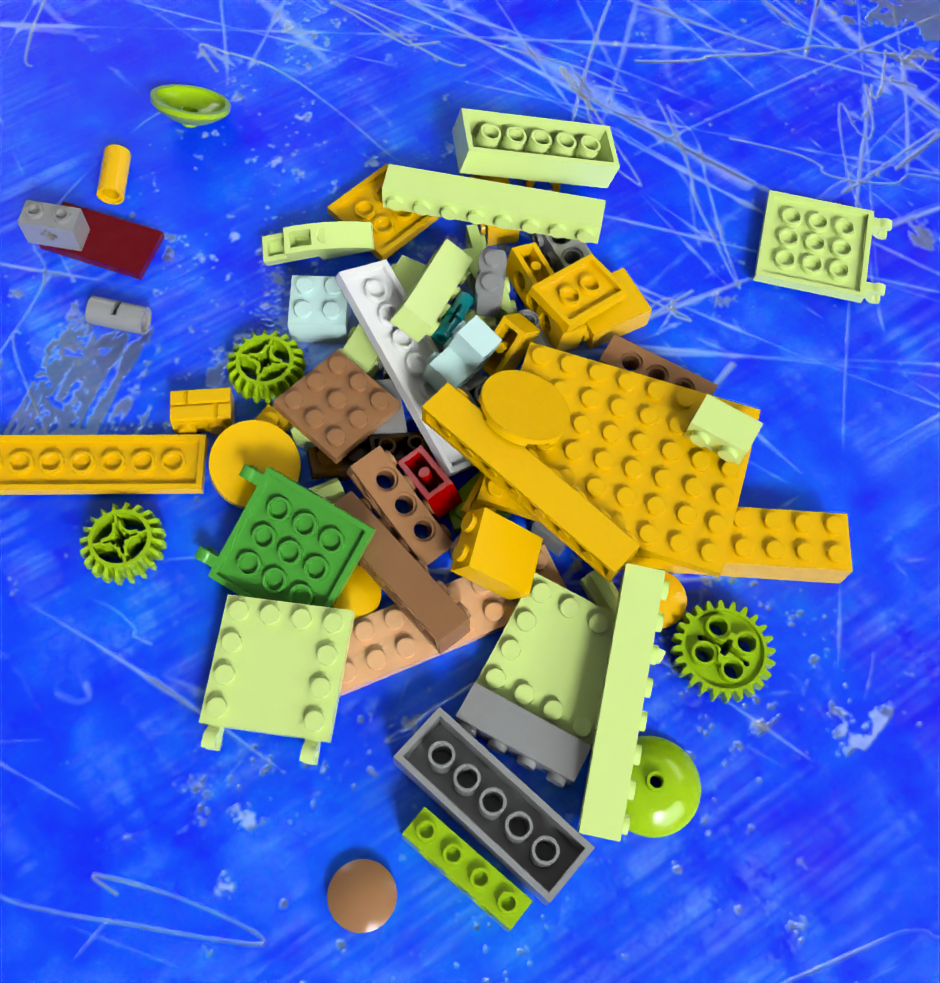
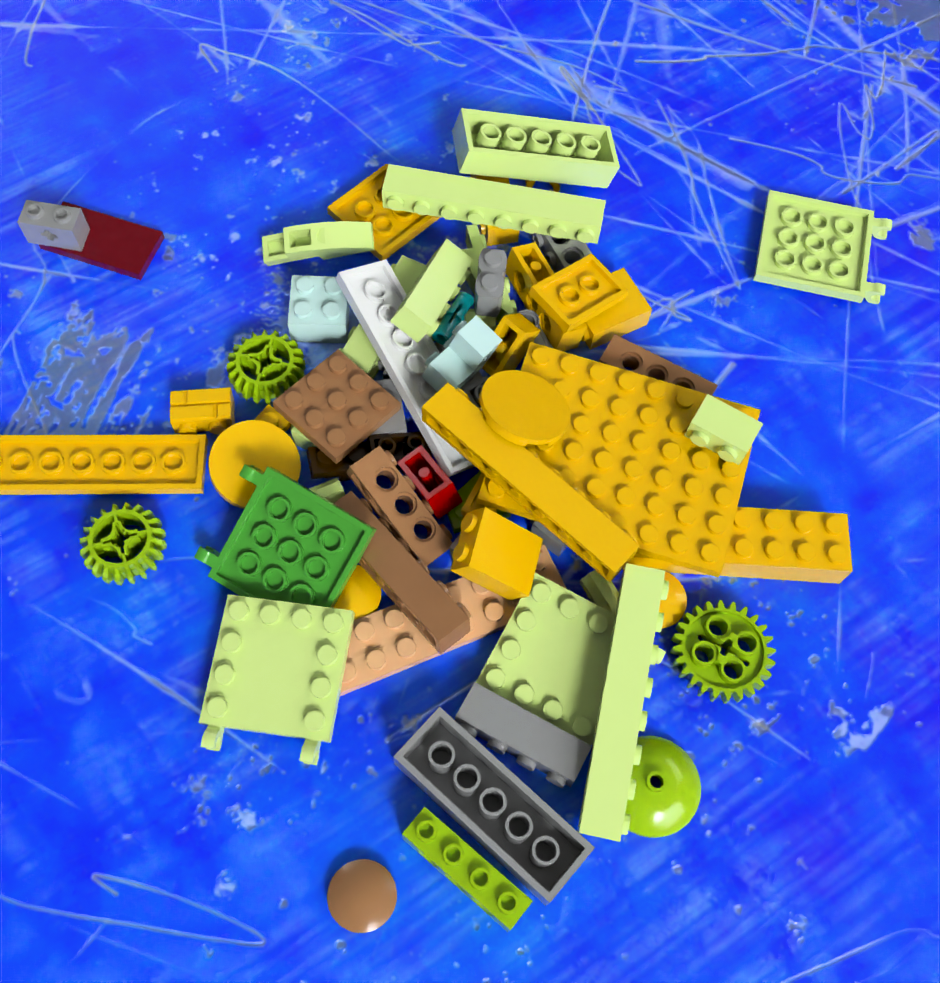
light grey pin [85,296,152,335] -> none
yellow pin [96,144,131,205] -> none
lime dish [150,84,231,128] -> none

